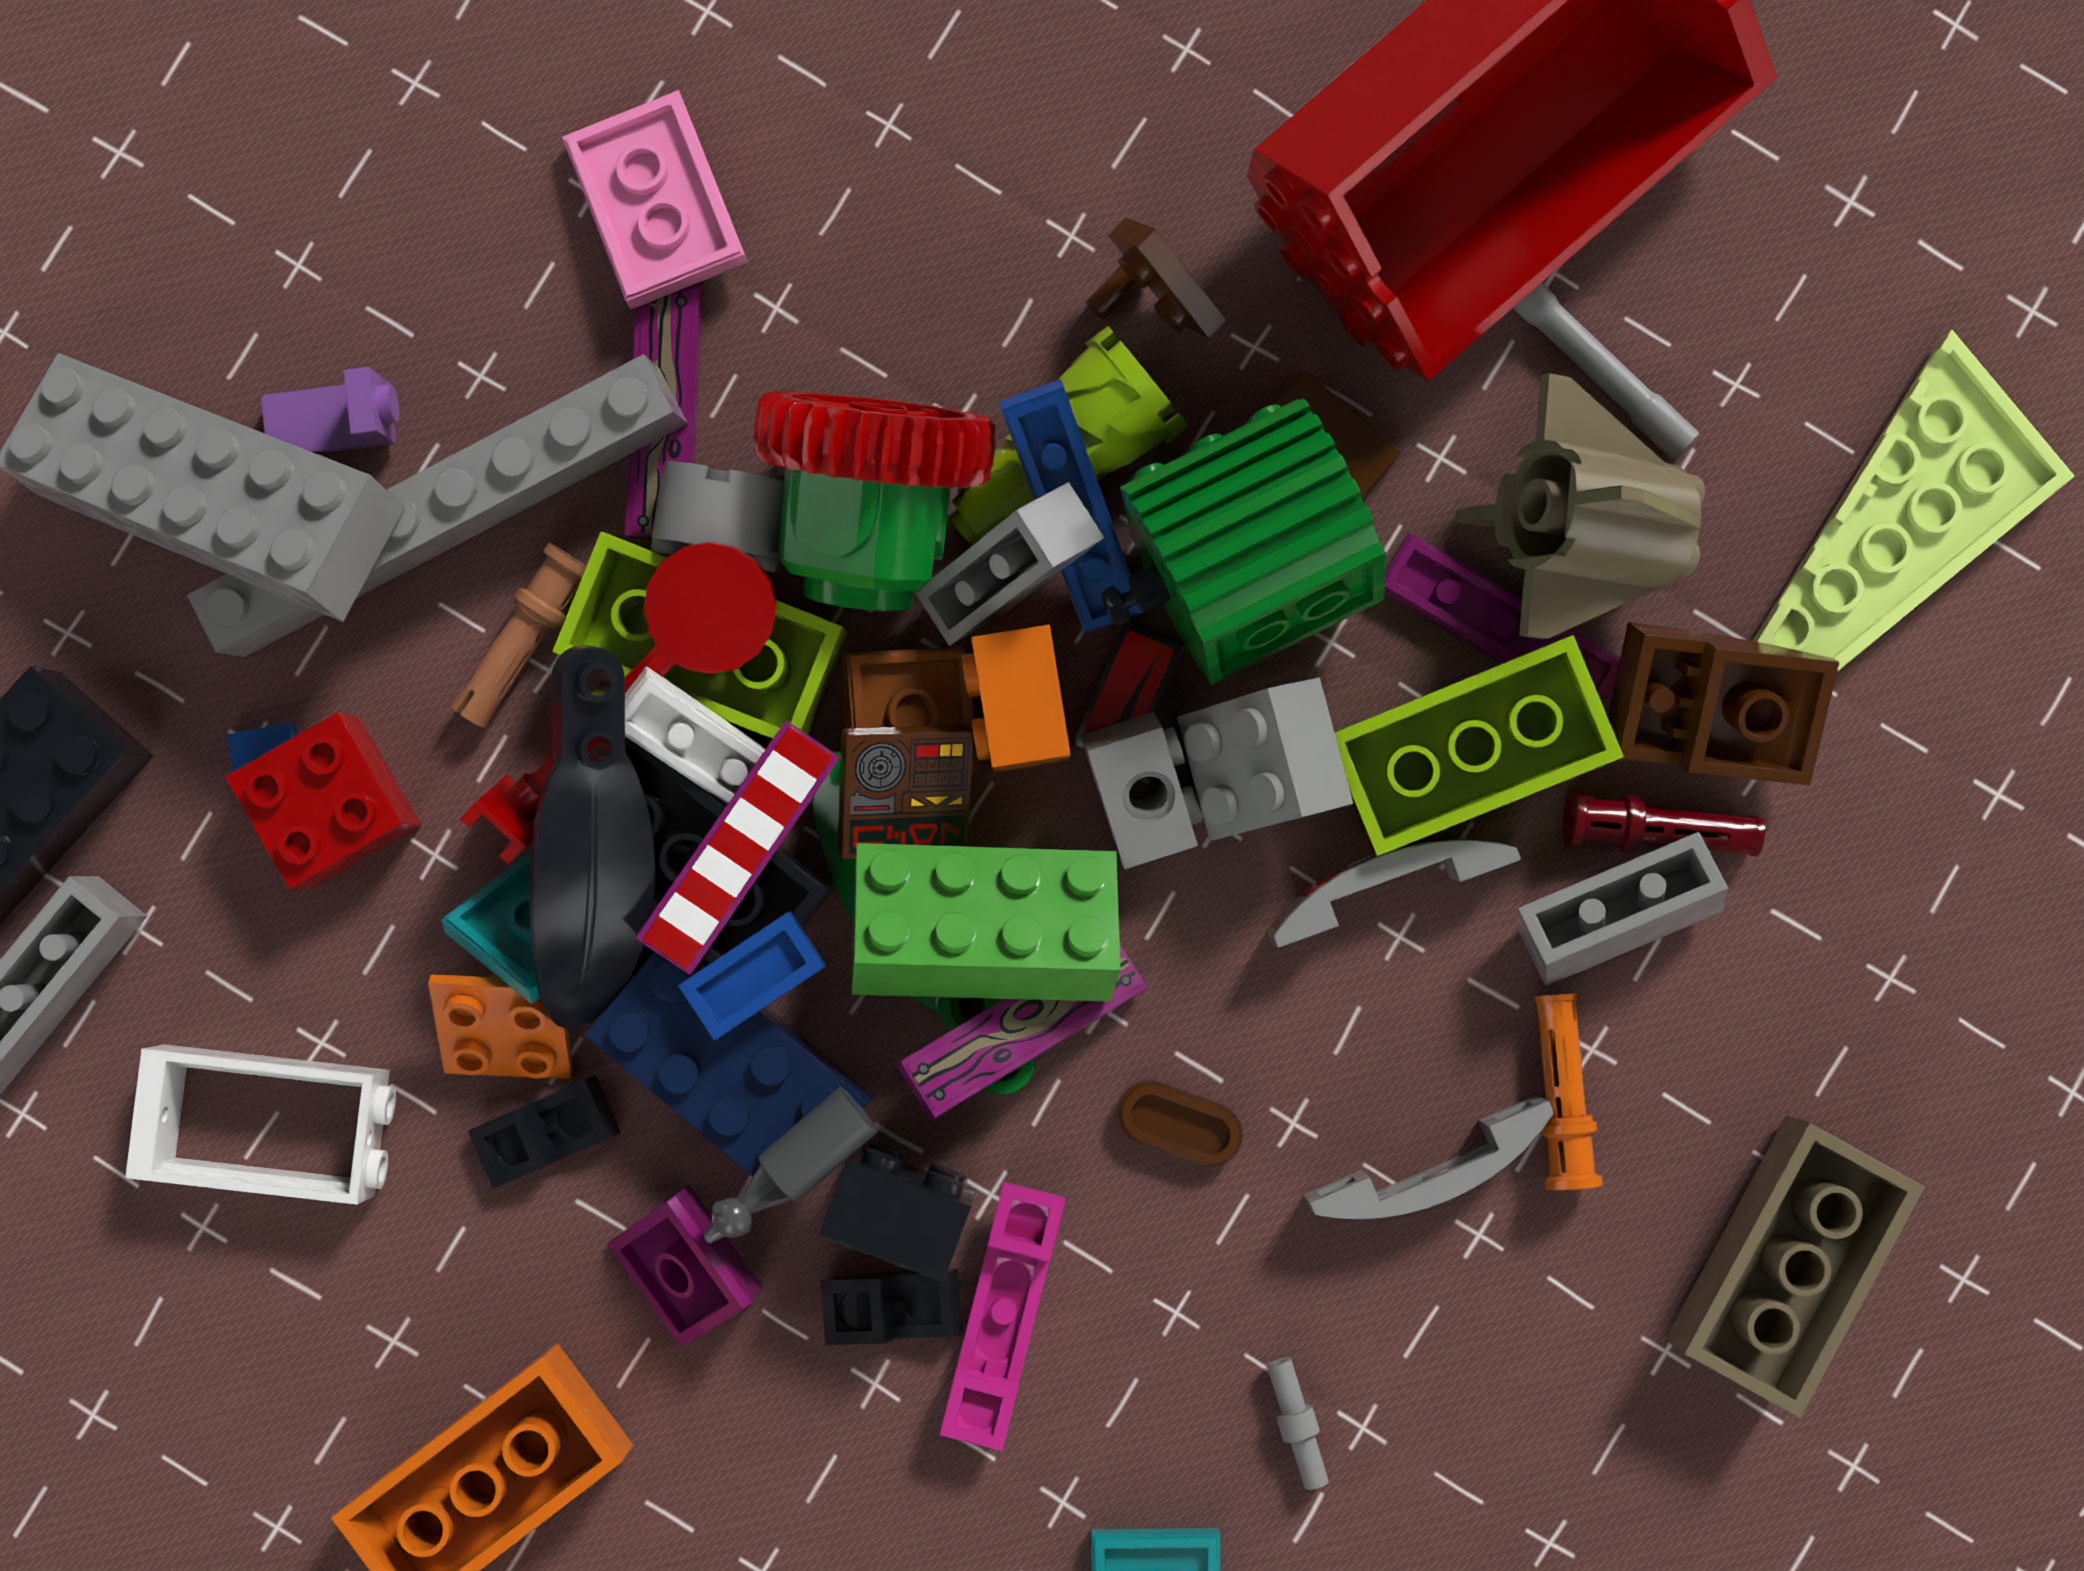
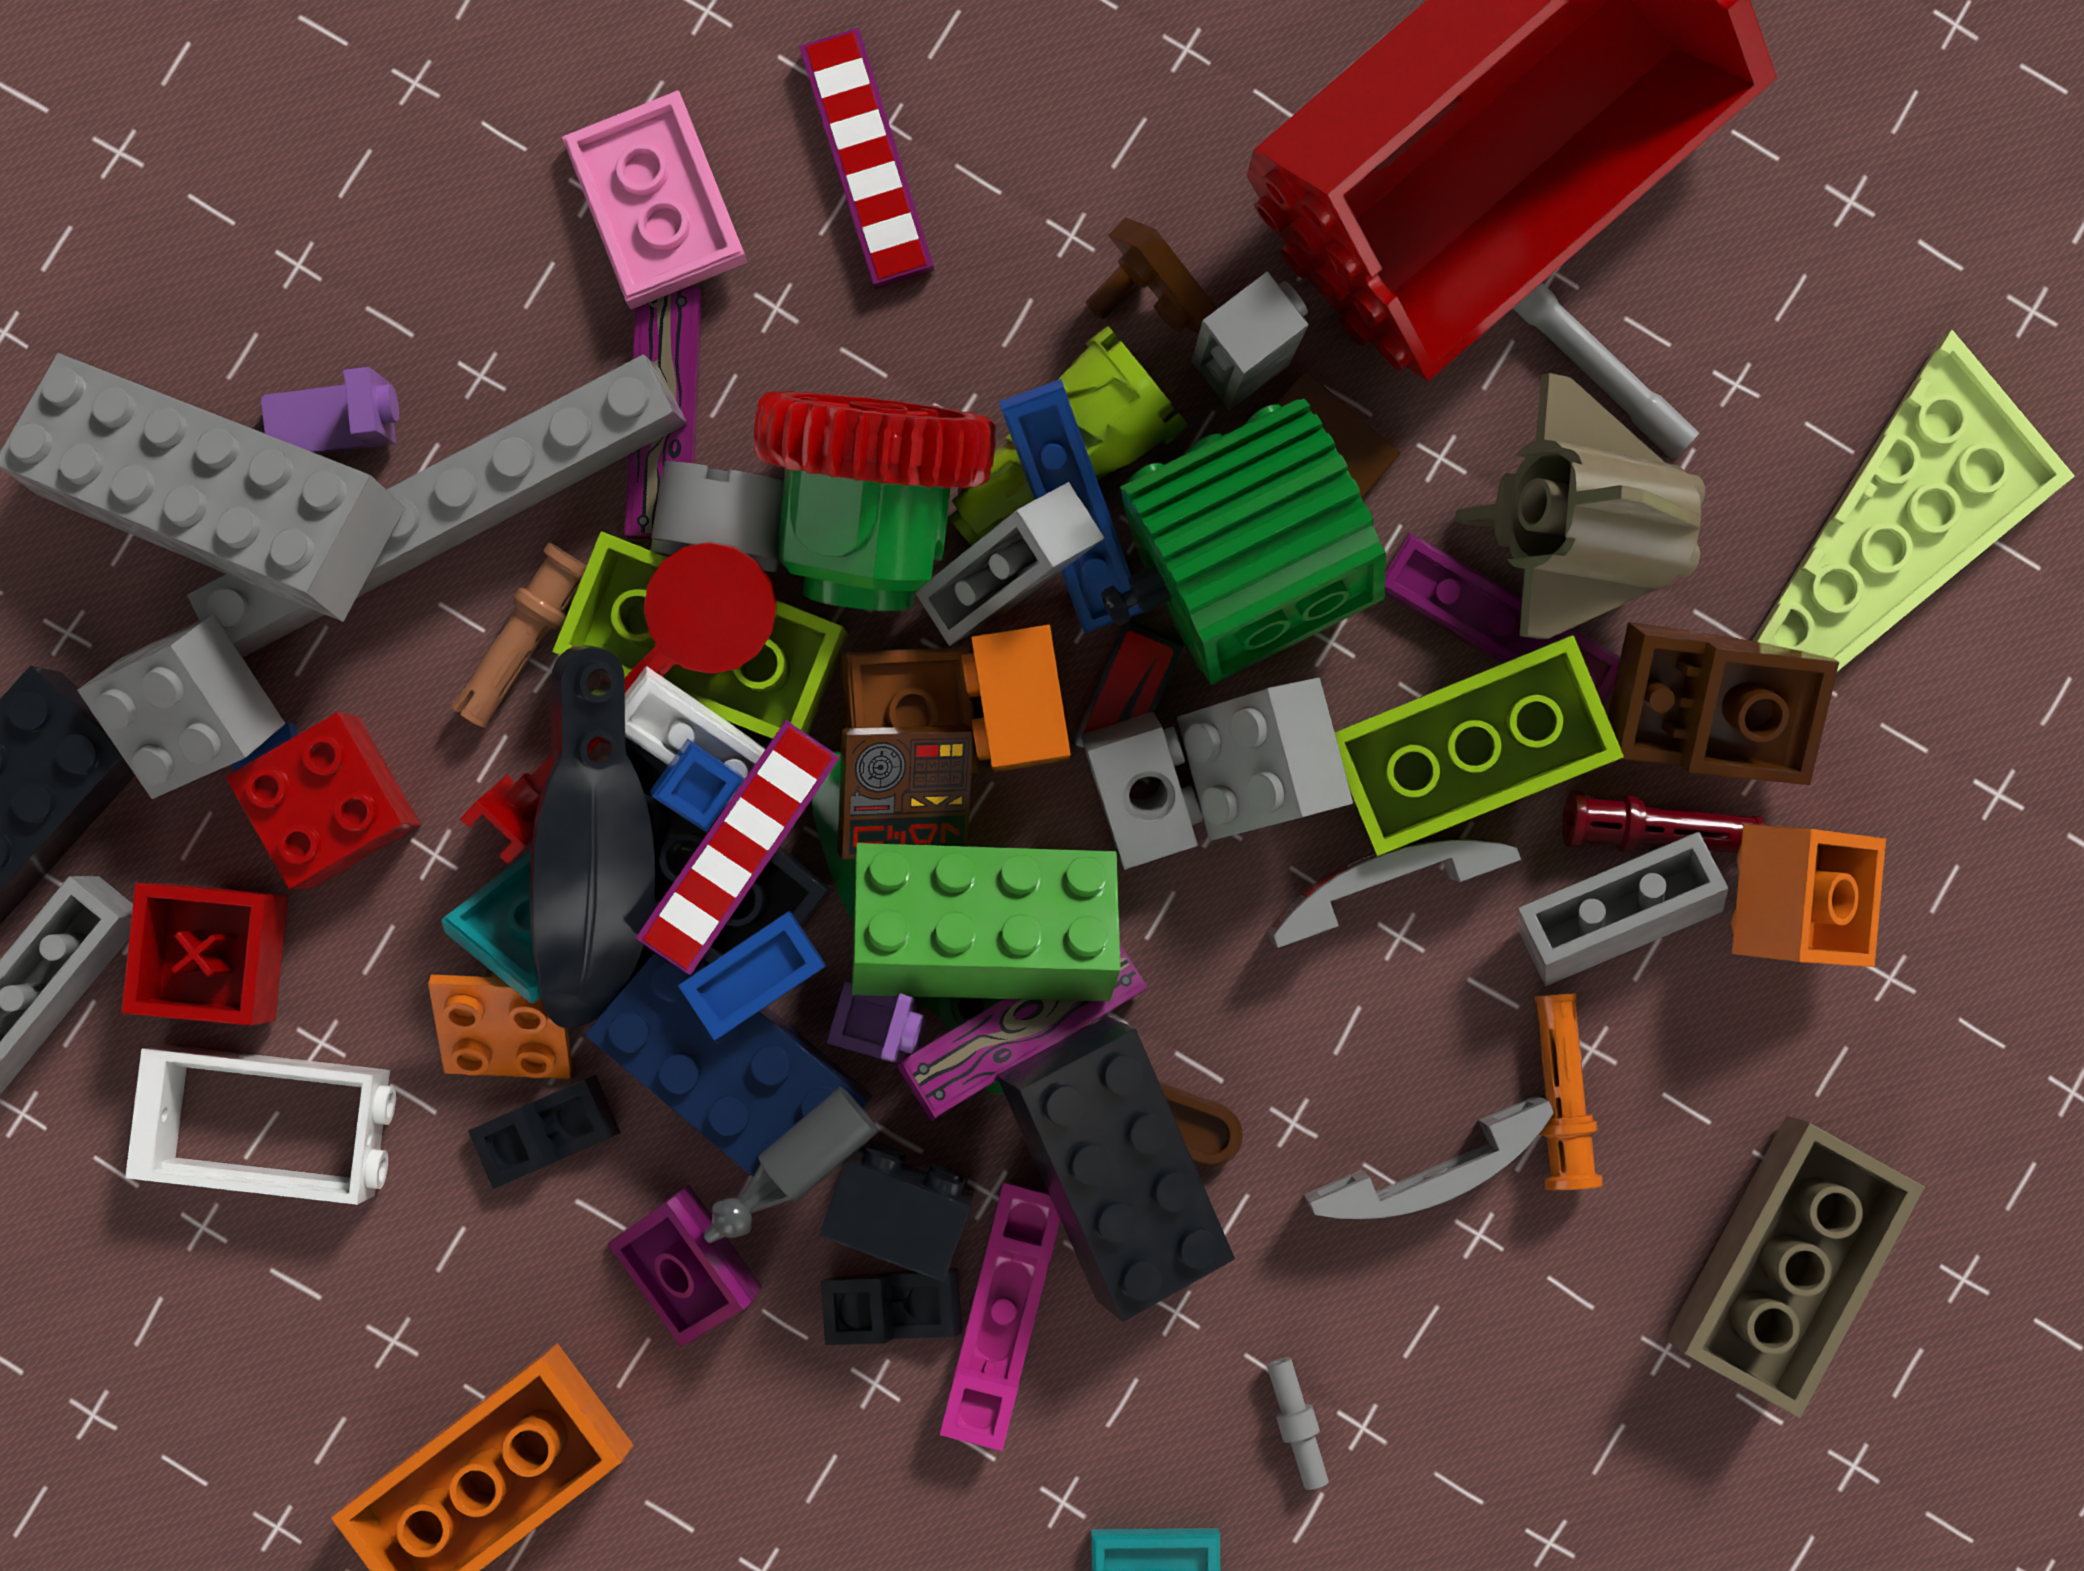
none -> light grey brick [77,614,285,799]
none -> red brick [121,883,289,1026]
none -> blue tile [650,739,744,832]
none -> tile [799,27,935,289]
none -> medium lavender bracket [826,981,927,1064]
none -> black brick [996,1016,1235,1322]
none -> light grey brick [1191,271,1308,411]
none -> orange brick [1731,824,1886,967]

